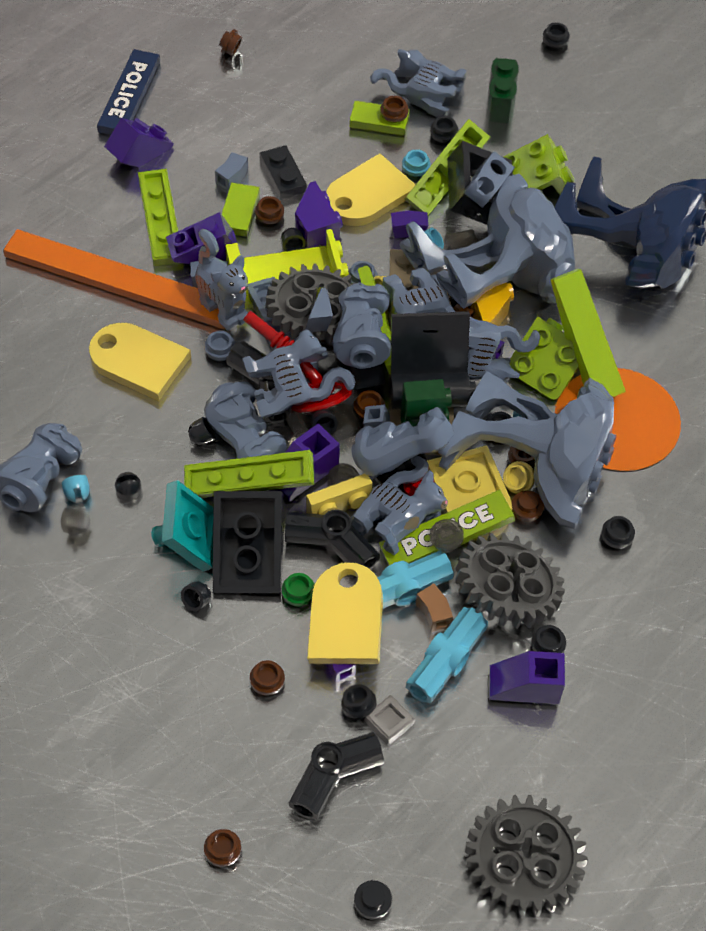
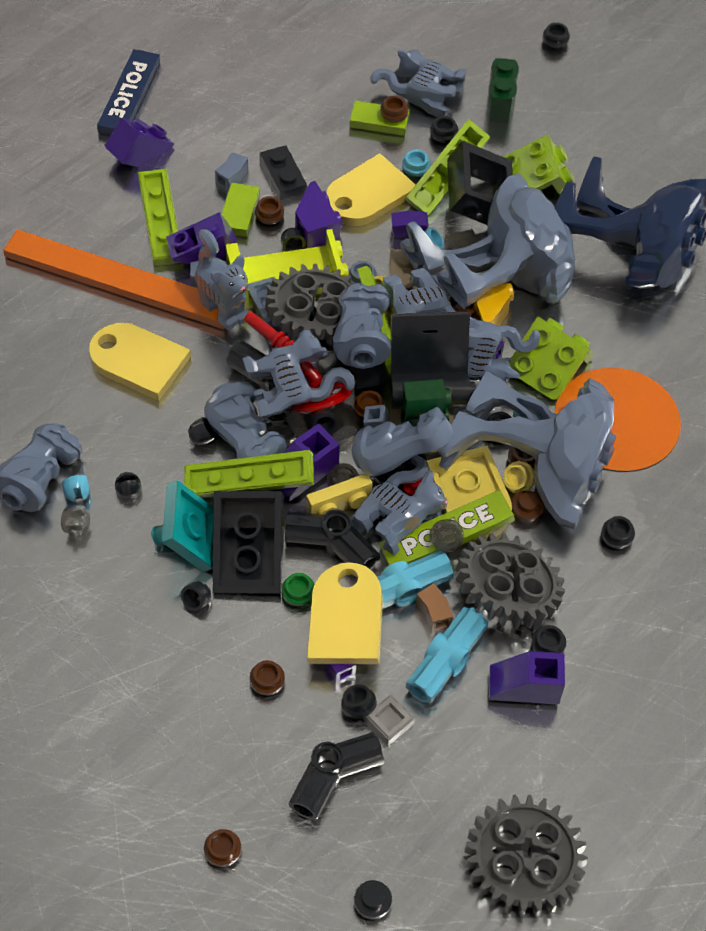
sand blue plate [205,331,235,361] -> none
reddish brown plate [219,29,243,56] -> none
sand blue slope [305,288,333,332] -> none
sand blue leg [463,151,515,208] -> none
lime slope [550,269,626,397] -> none

